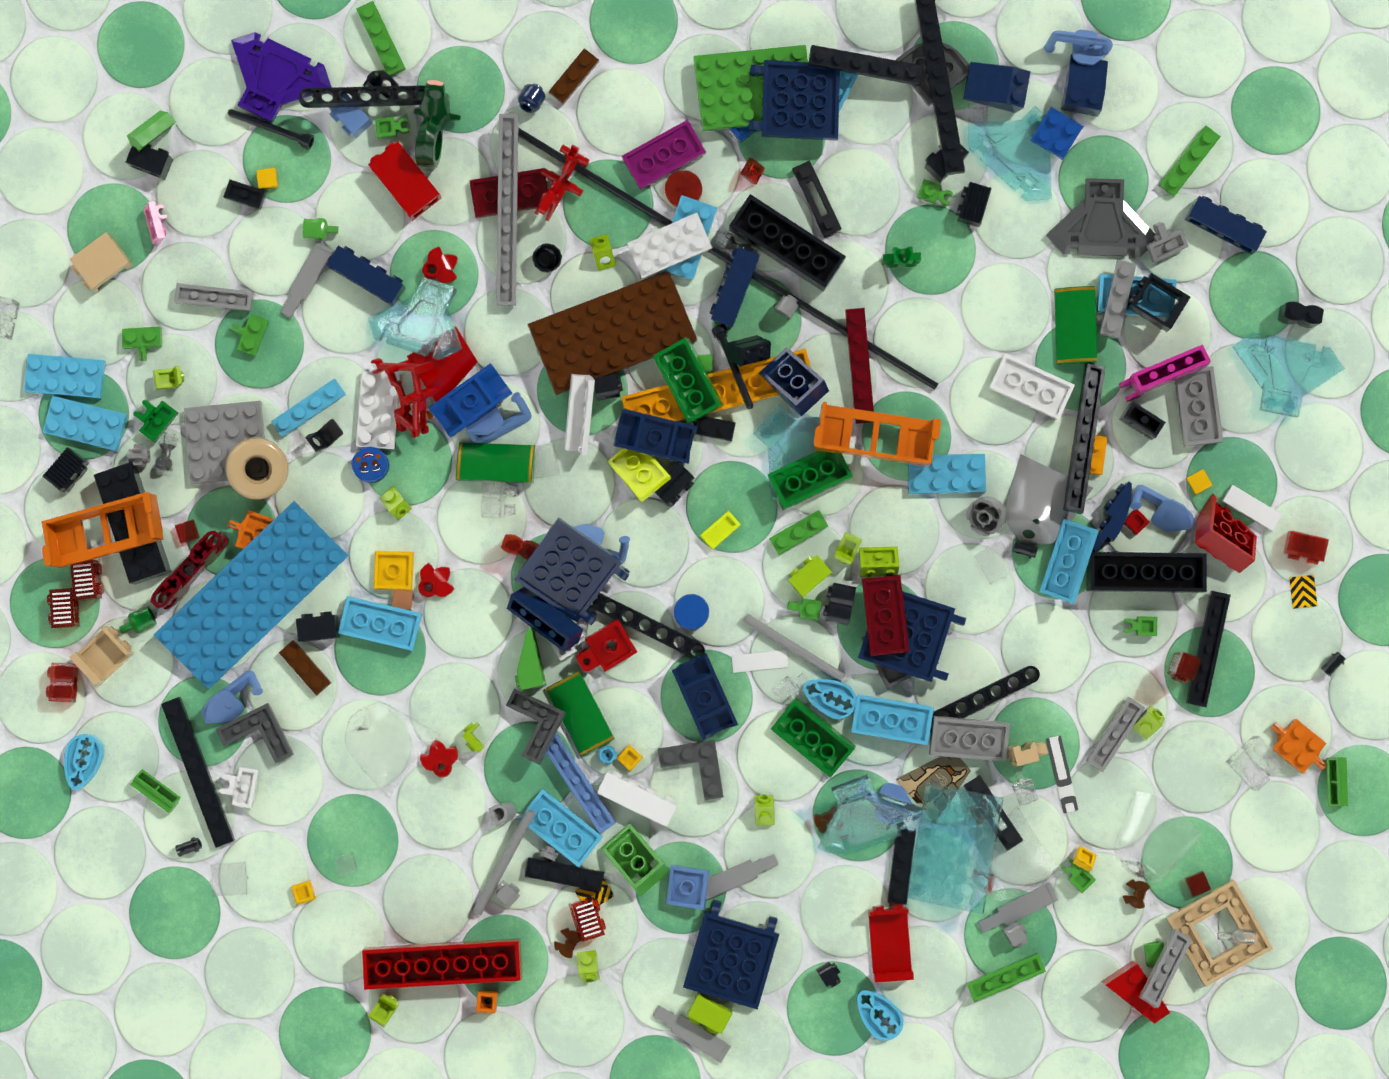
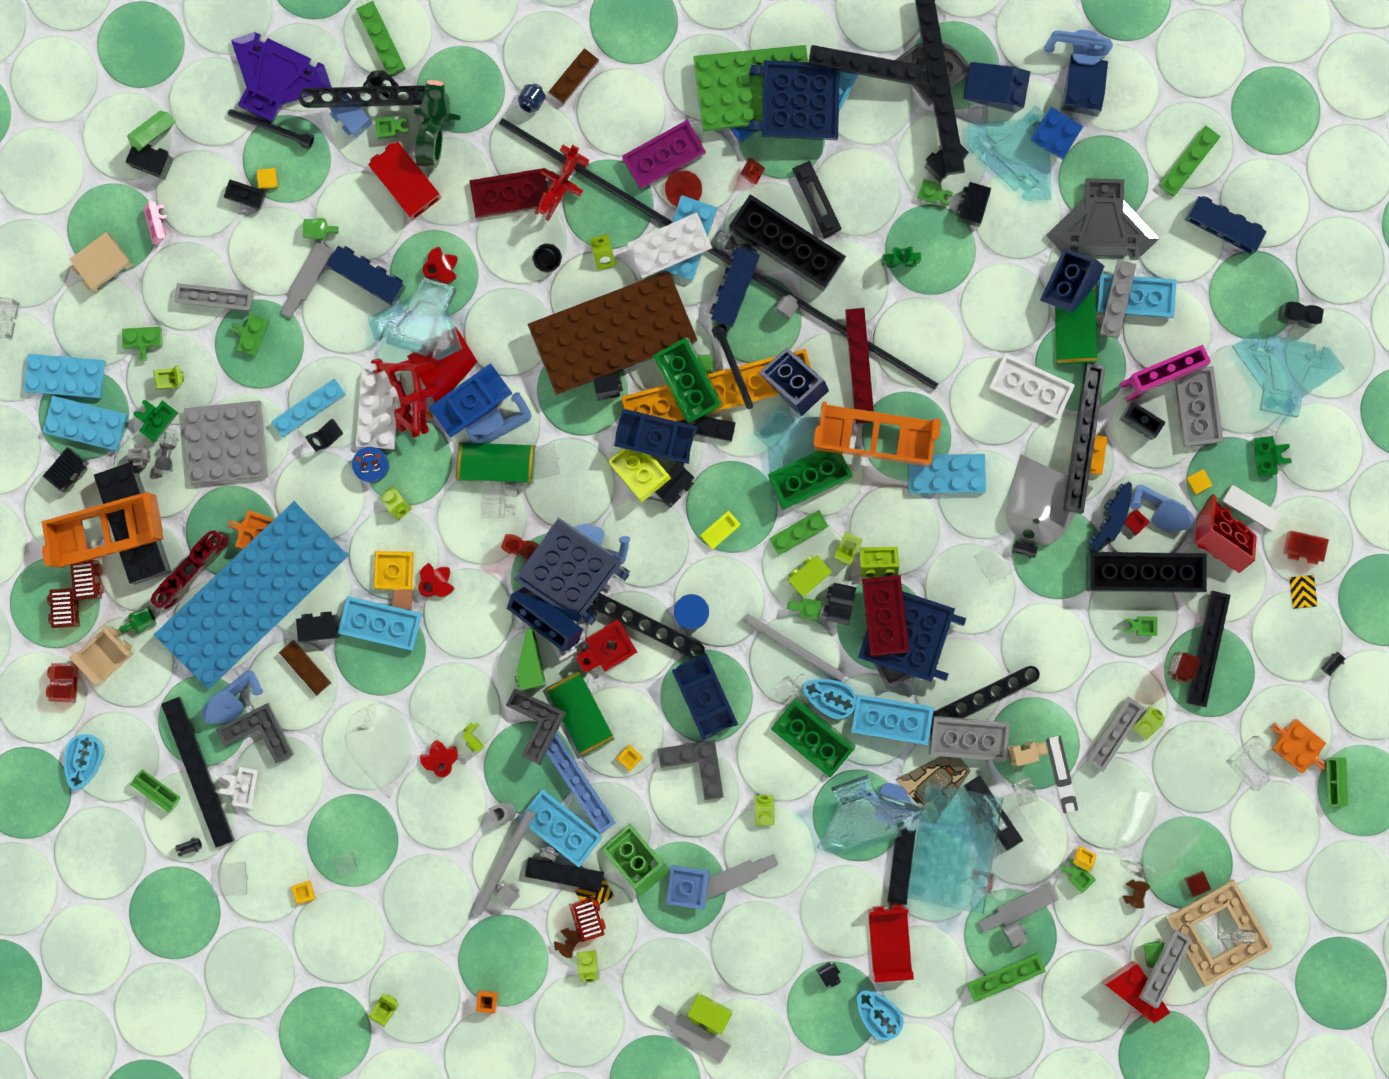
clear red tile [175,519,200,544] -> none
tan piece [225,437,288,500] -> none
red brick [362,938,523,990] -> none
light grey plate [496,114,519,306] -> none
white fence [564,374,595,455] -> none
white brick [597,770,677,827] -> none
medium azure plate [598,745,617,765] -> none
dark blue plate [683,899,779,1010] -> none
black brick [726,335,771,366] -> none
white sticker [732,650,788,673] -> none
reddish brown piece [813,806,842,834] -> none
light grey cylinder [966,496,1006,536] -> none
medium azure plate [1040,519,1099,604] -> none
black window [1128,273,1191,332] -> none
light grey hinge [1146,222,1189,263] -> none
none -> dark blue slope [1040,248,1105,313]
none -> green plate [1253,436,1292,477]

